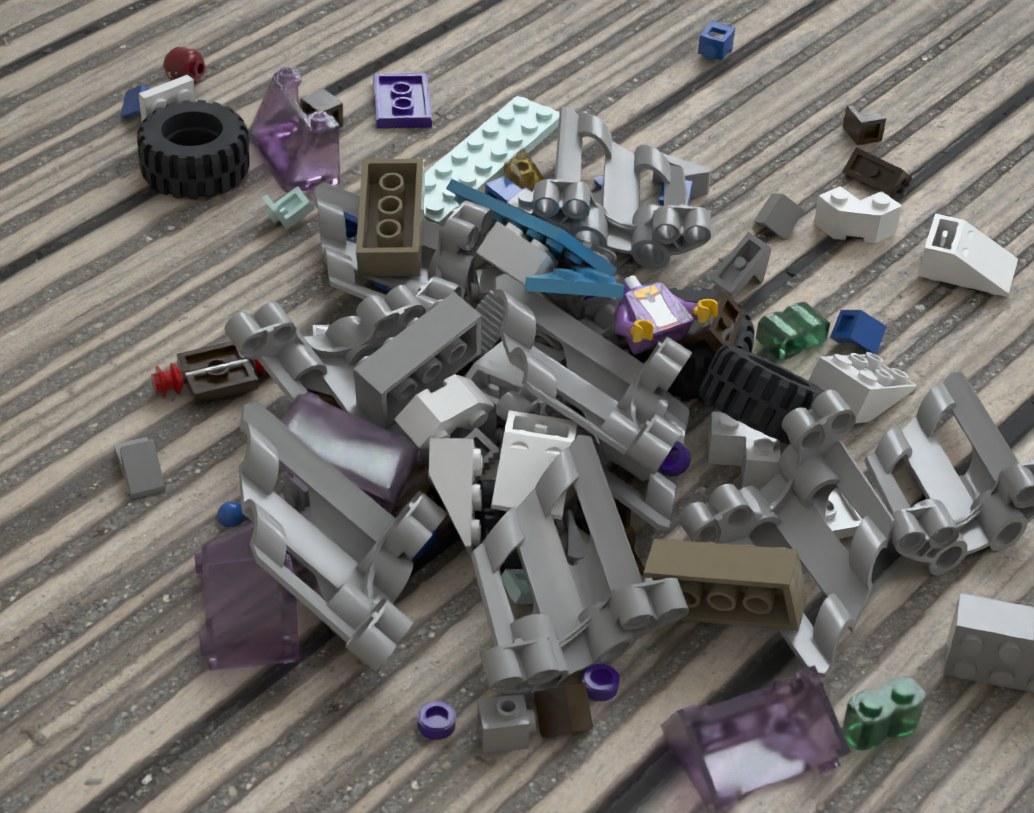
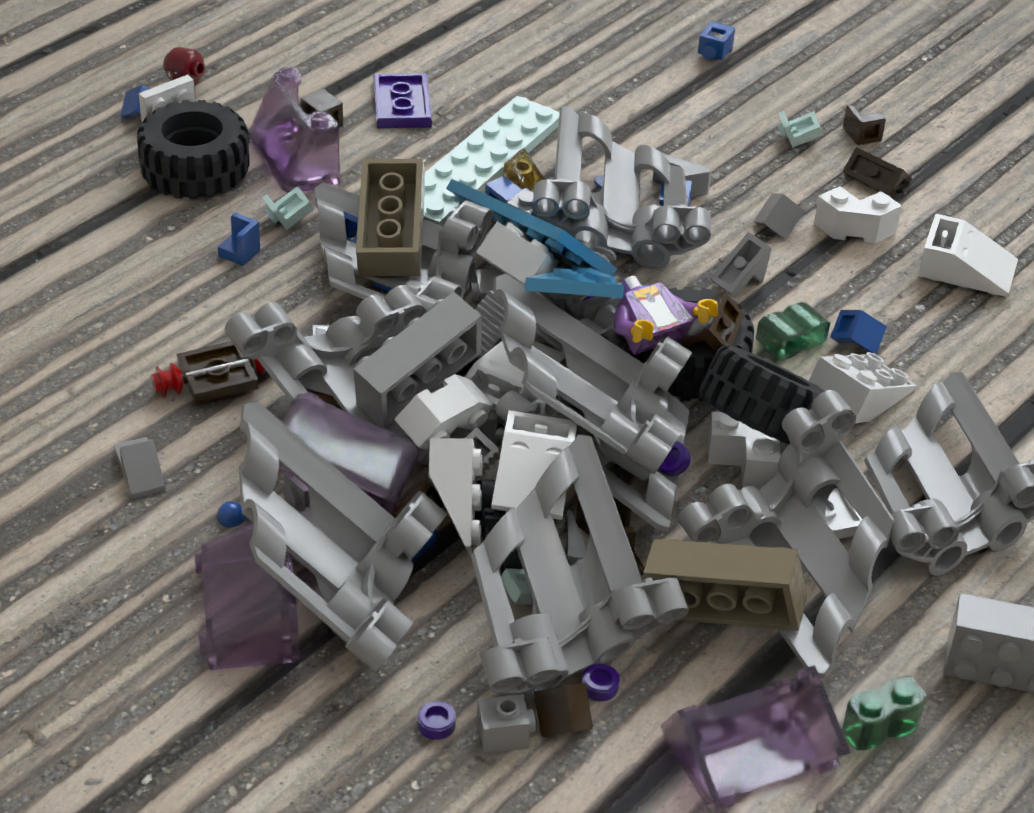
none -> blue panel [218,213,260,266]
none -> light aqua bracket [777,111,824,148]

